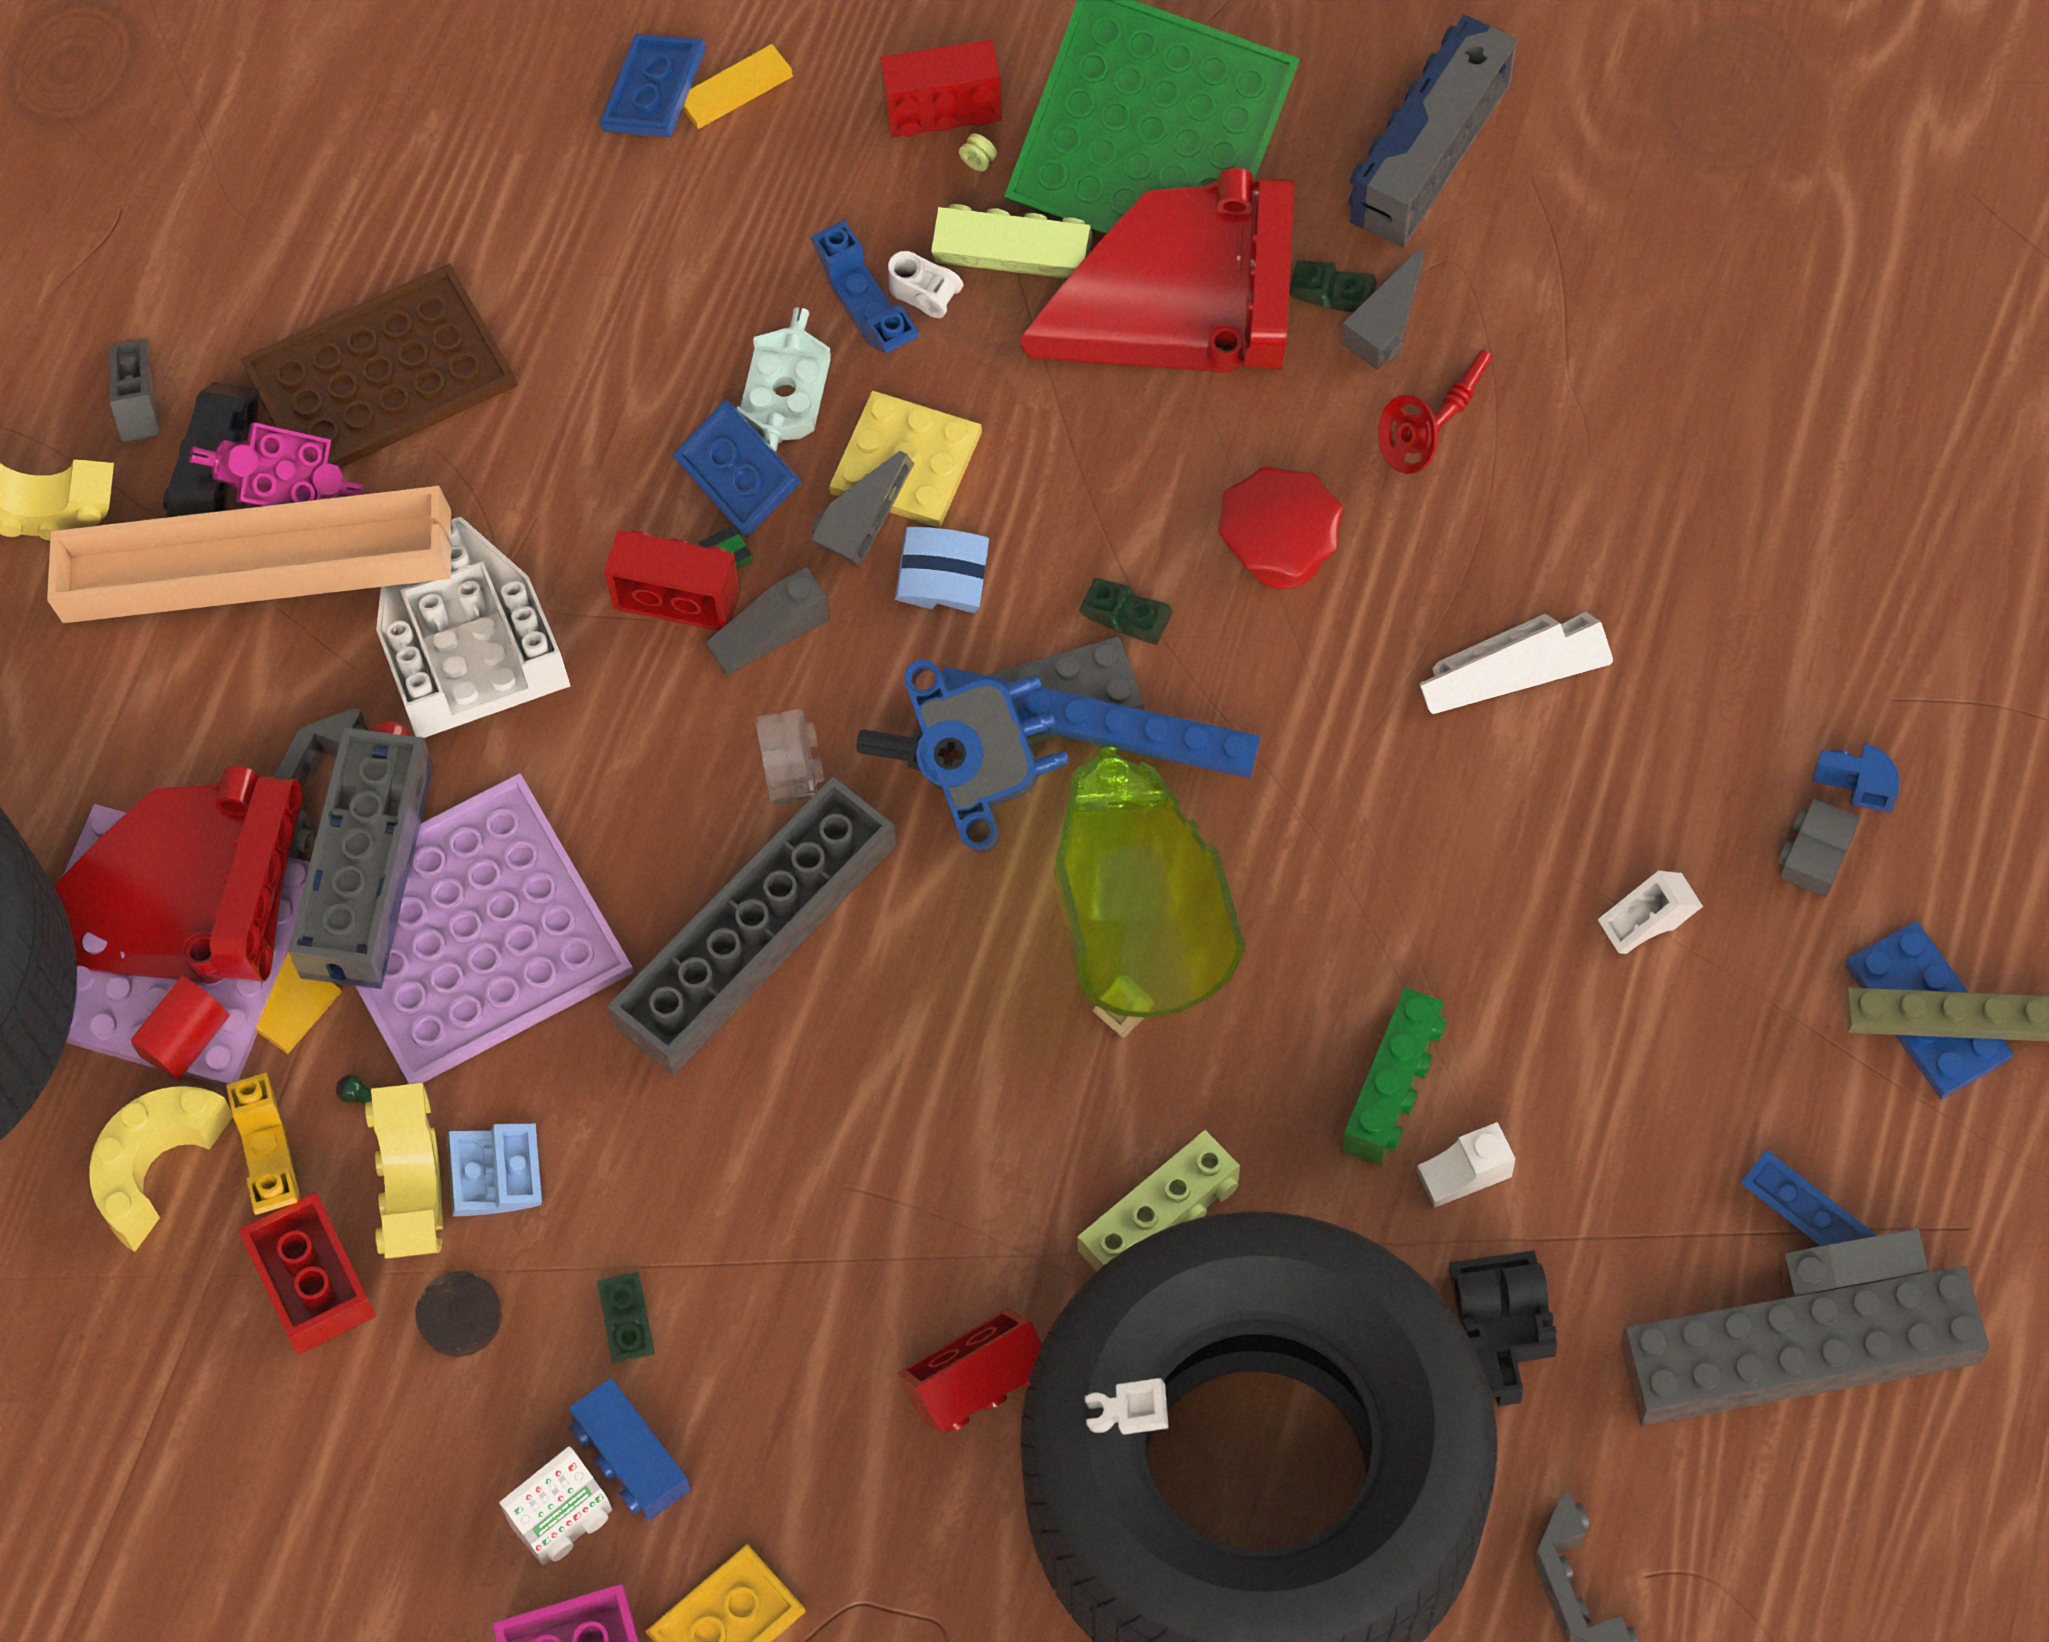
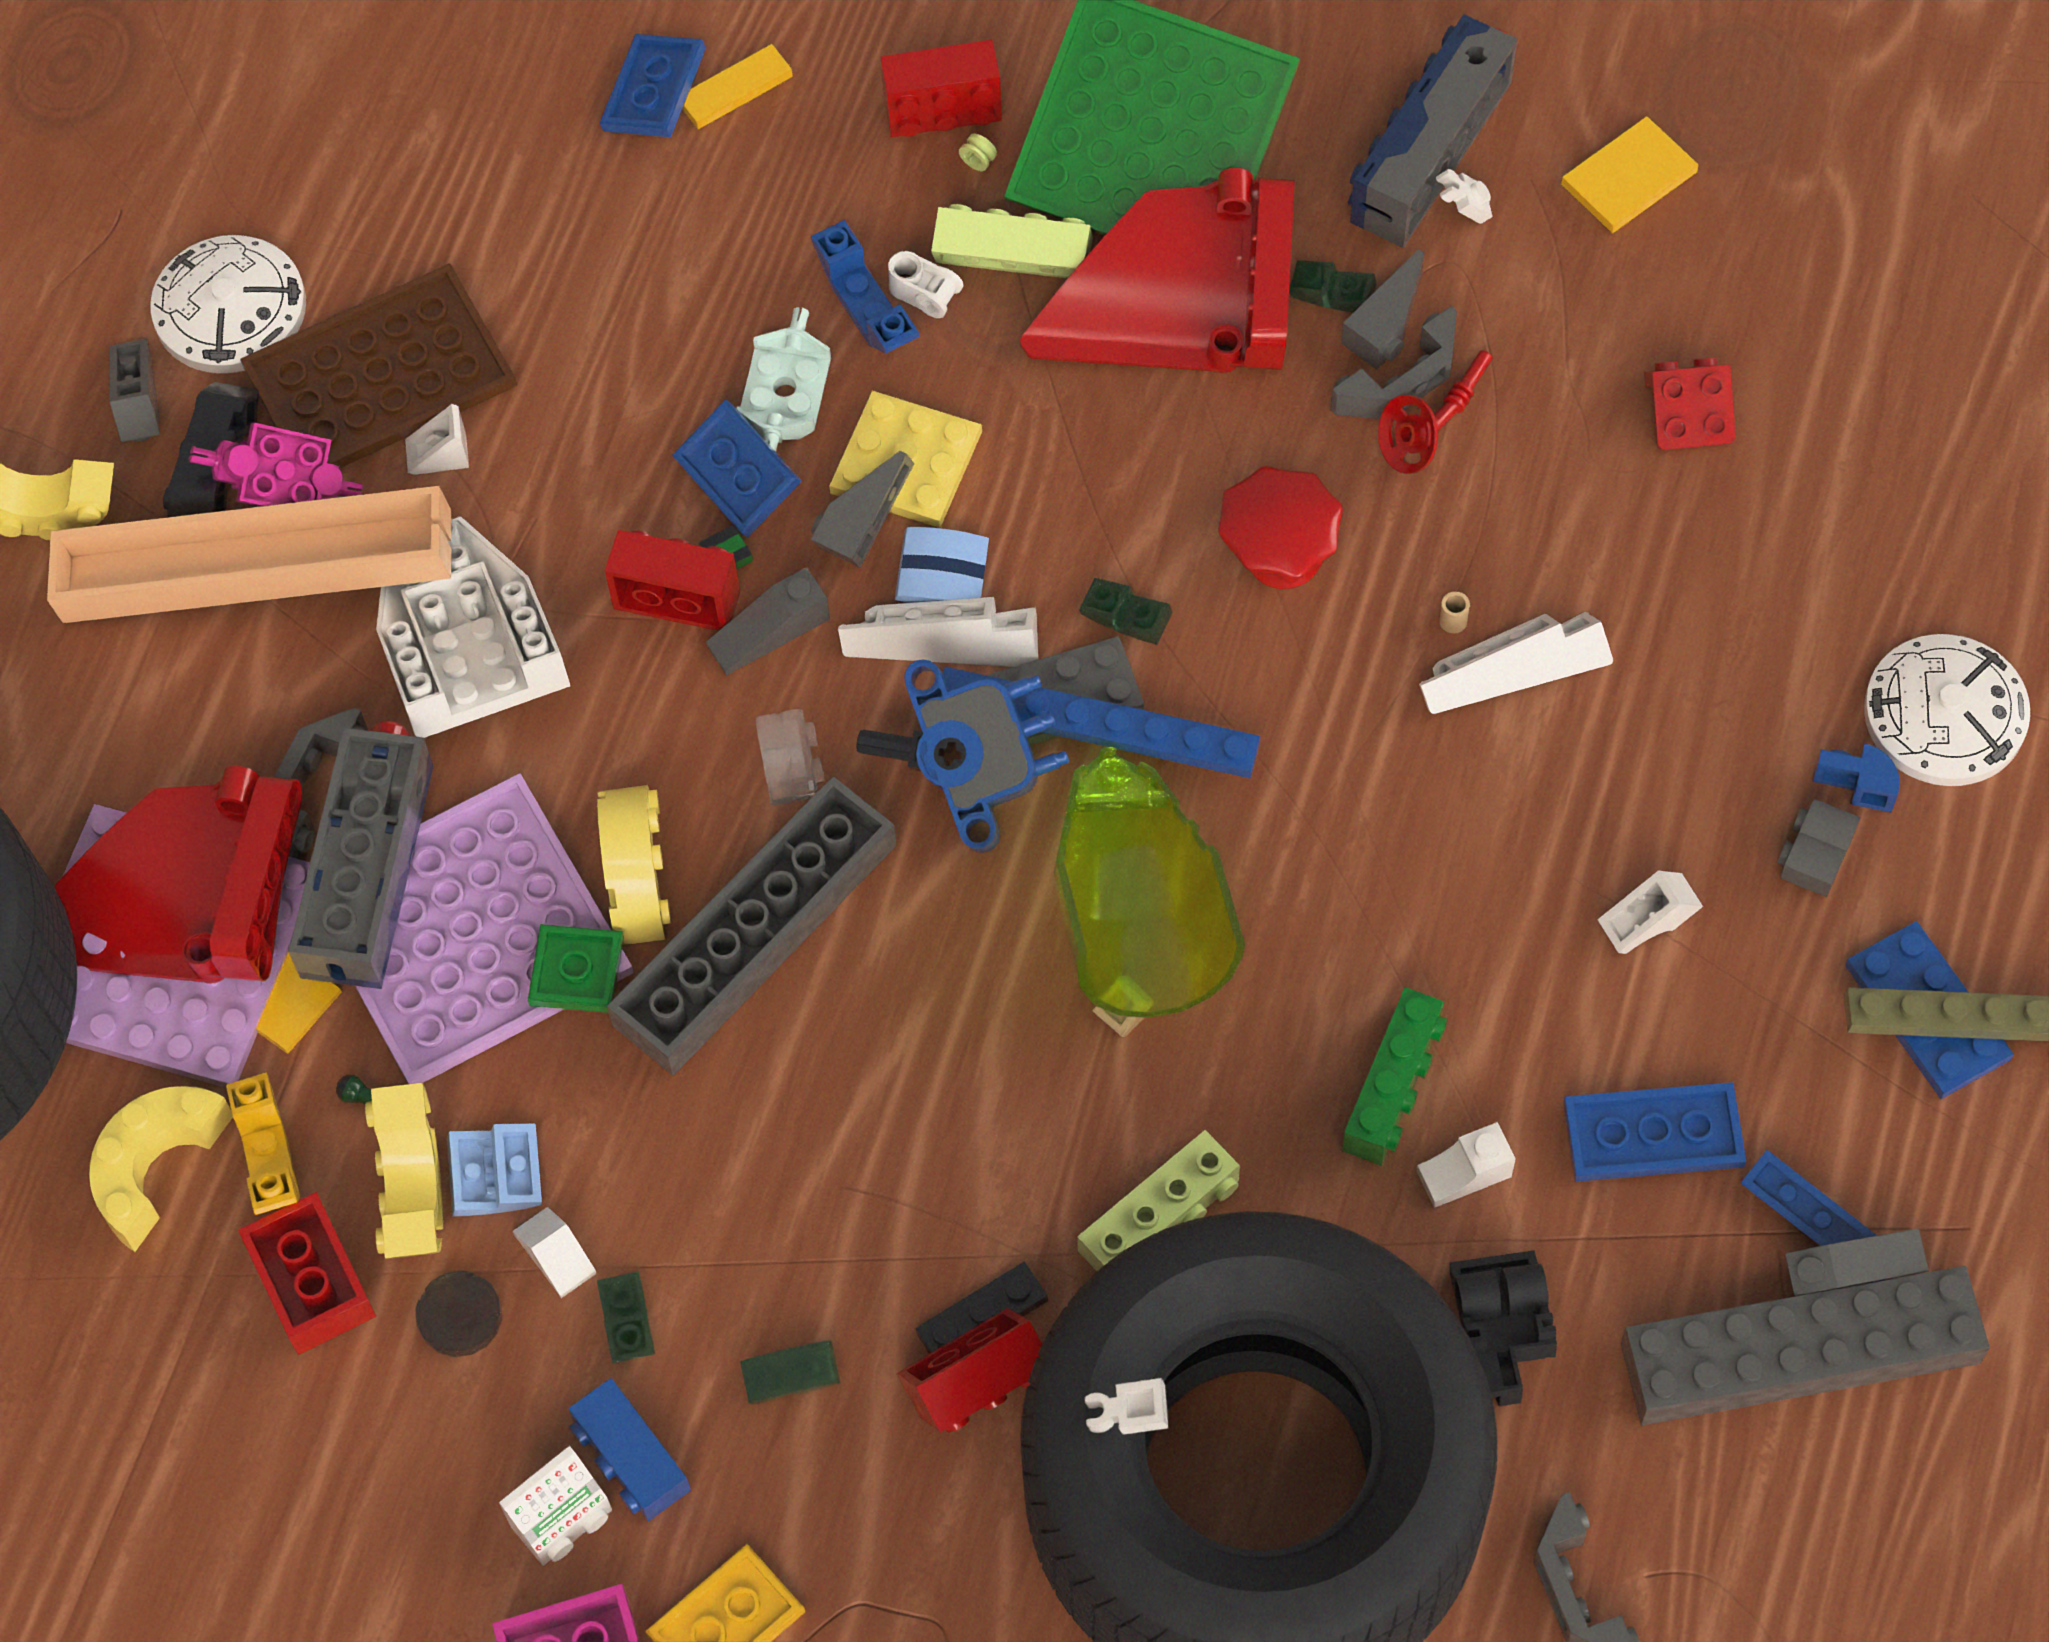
red brick [130,975,230,1081] -> none
none -> white dish [150,235,306,373]
none -> white slope [405,404,469,475]
none -> white slope [513,1207,597,1298]
none -> green tile [528,924,624,1013]
none -> light yellow brick [597,785,671,945]
none -> clear green slope [740,1341,840,1405]
none -> white wedge [838,597,1038,667]
none -> black plate [915,1261,1048,1354]
none -> dark grey slope [1330,306,1457,419]
none -> white plate [1436,169,1493,224]
none -> tan hinge [1439,592,1470,633]
none -> yellow tile [1561,116,1699,234]
none -> blue plate [1563,1082,1746,1182]
none -> red bracket [1644,357,1736,450]
none -> white dish [1864,634,2030,786]

